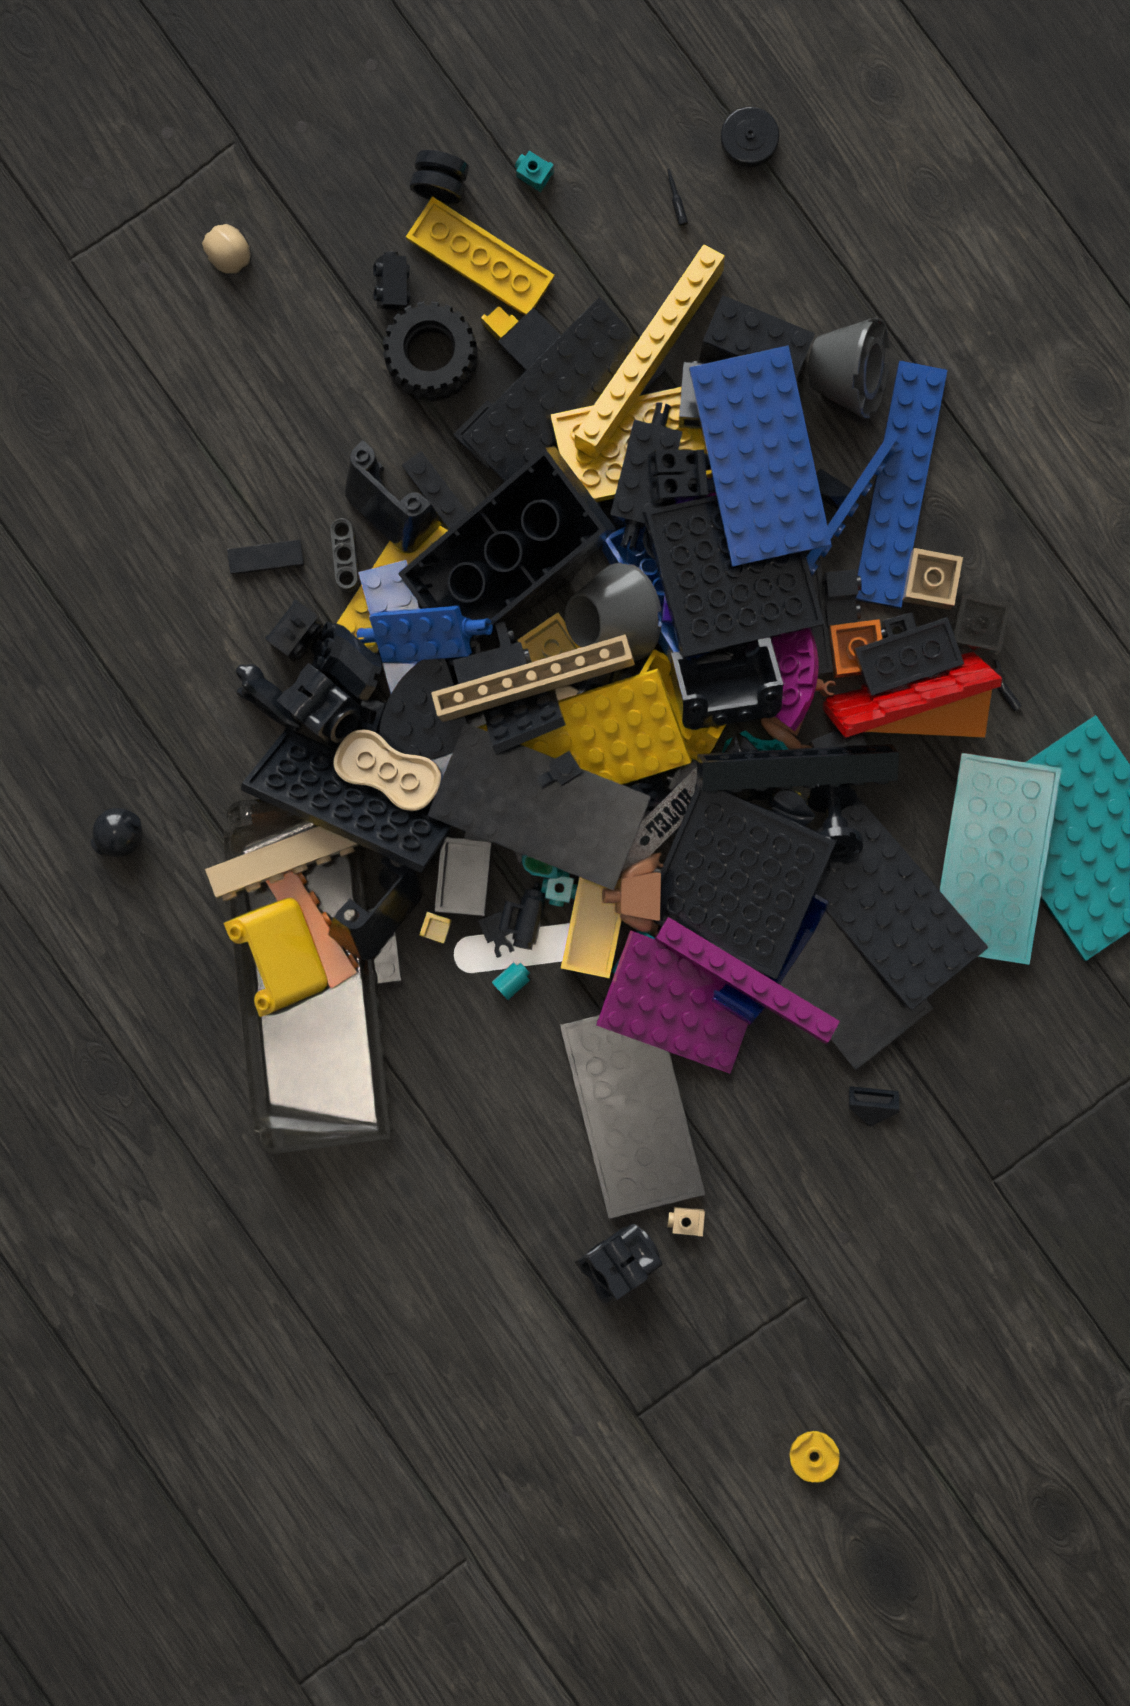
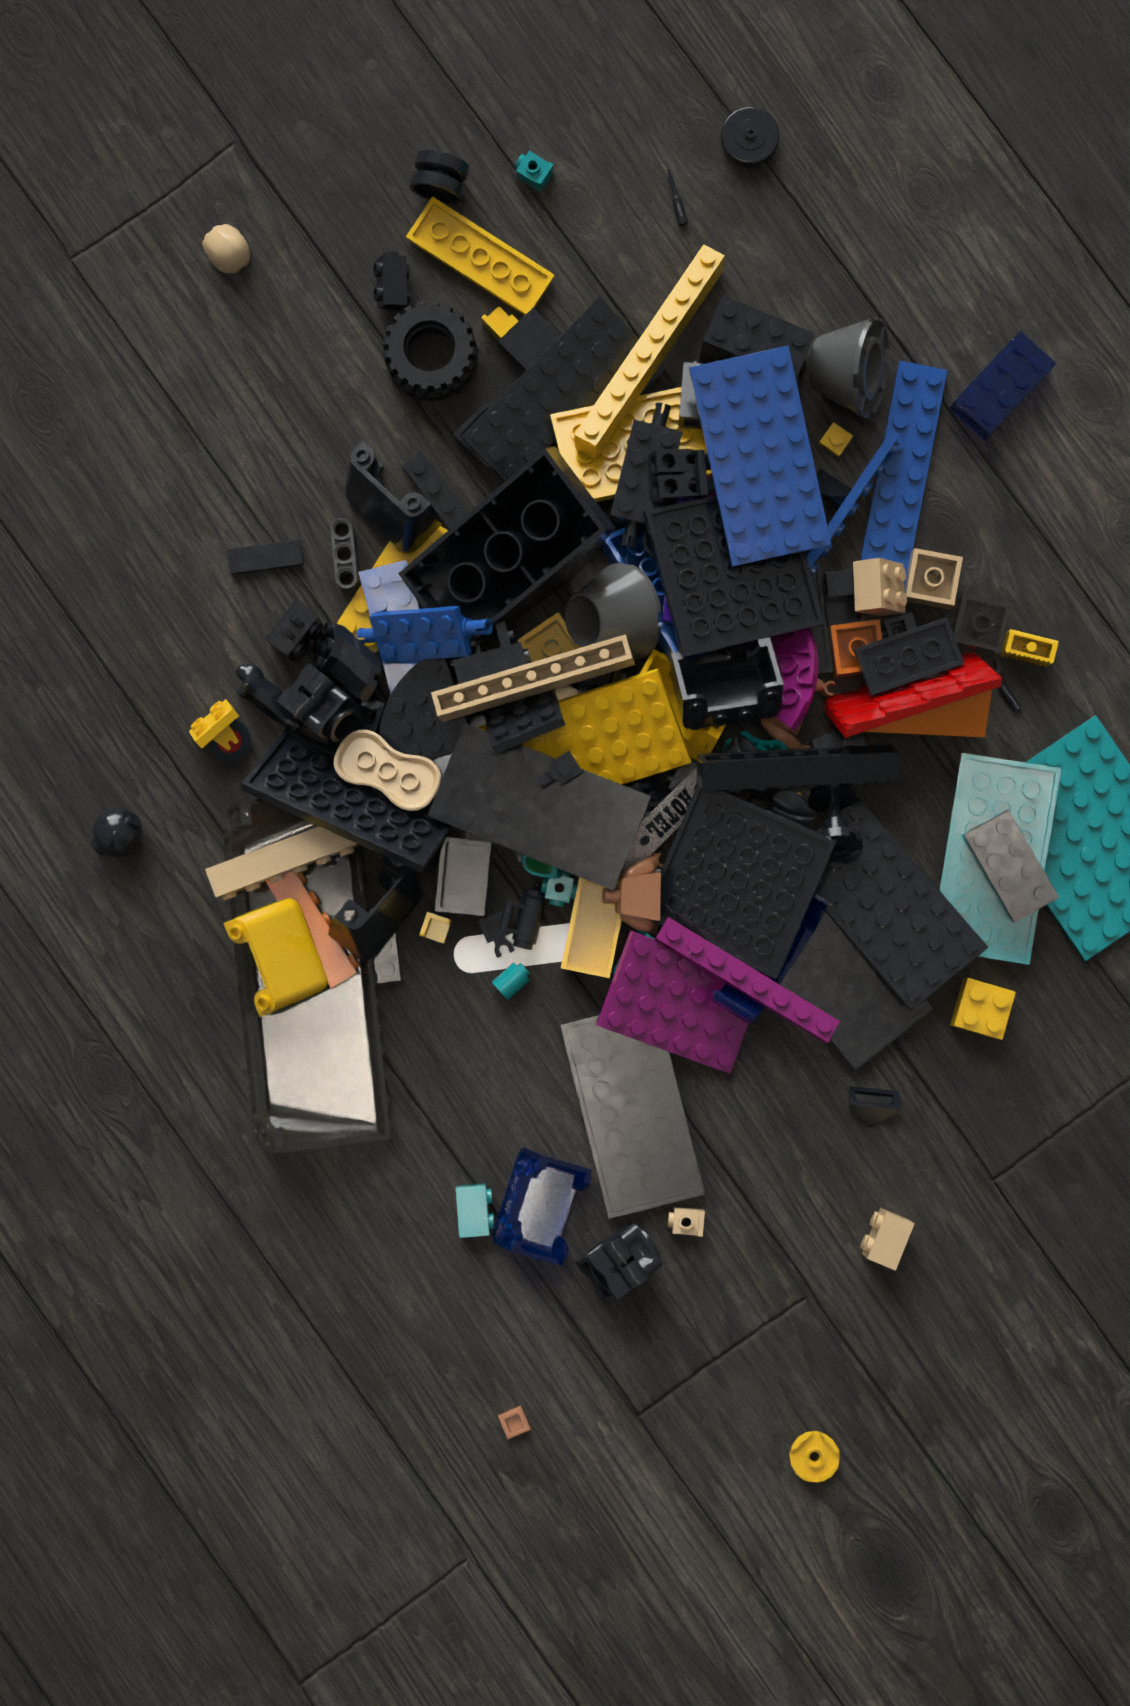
none -> yellow plate [189,699,251,762]
none -> brick [456,1183,494,1238]
none -> clear blue windscreen [493,1148,592,1266]
none -> nougat tile [498,1405,531,1439]
none -> yellow plate [819,422,853,458]
none -> tan brick [853,558,907,616]
none -> tan brick [860,1208,915,1271]
none -> clear blue brick [950,330,1057,441]
none -> yellow brick [950,978,1016,1040]
none -> piece [963,810,1059,922]
none -> yellow brick [1000,629,1058,668]

